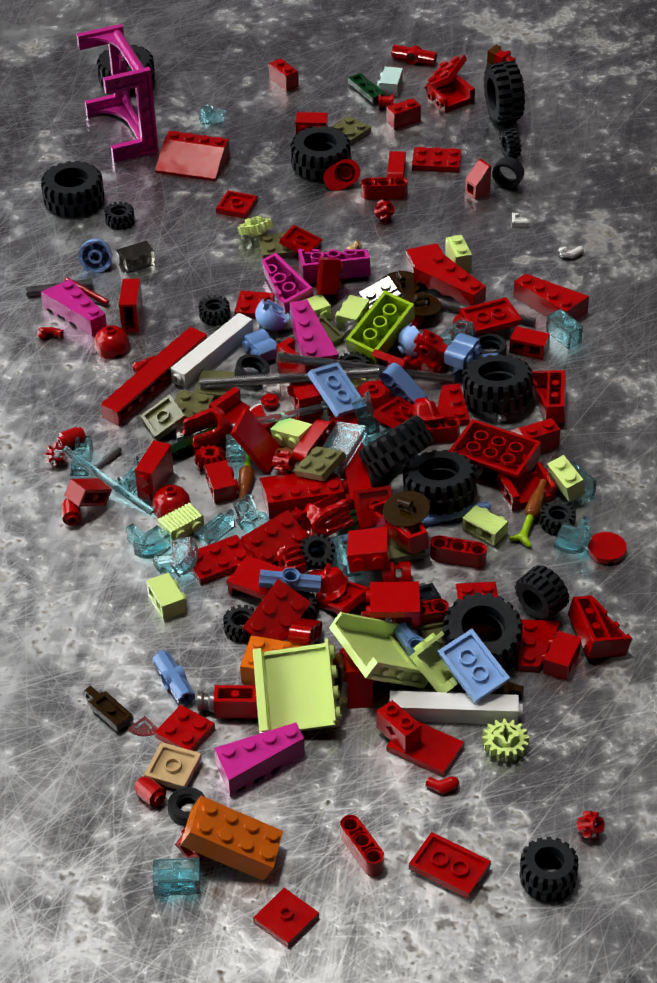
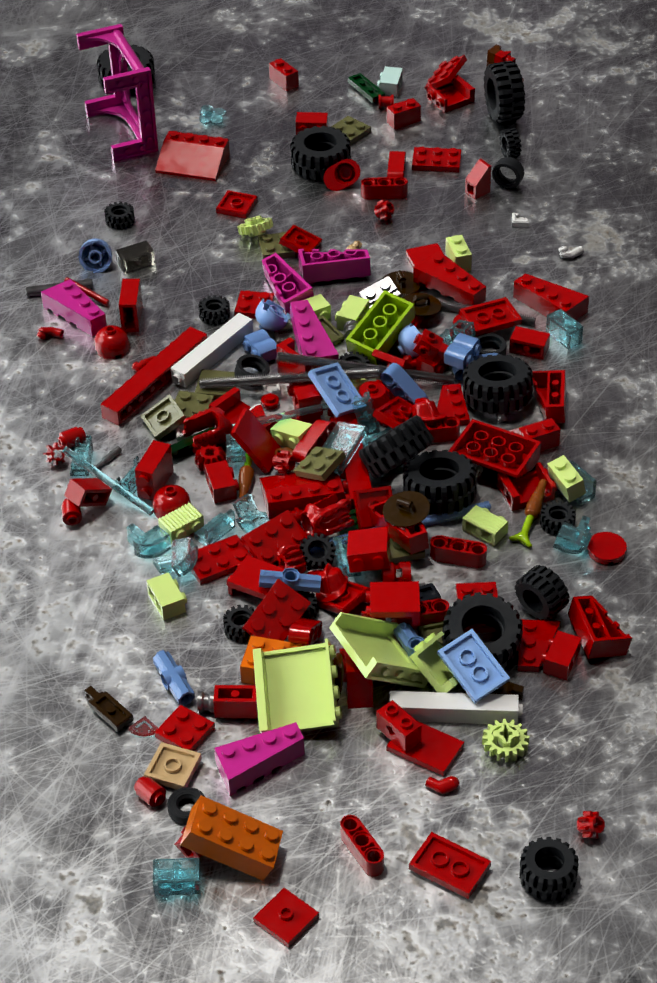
black tyre [41,161,104,217] -> none
red slope [315,256,343,294] -> none
red piece [391,44,437,66] -> none

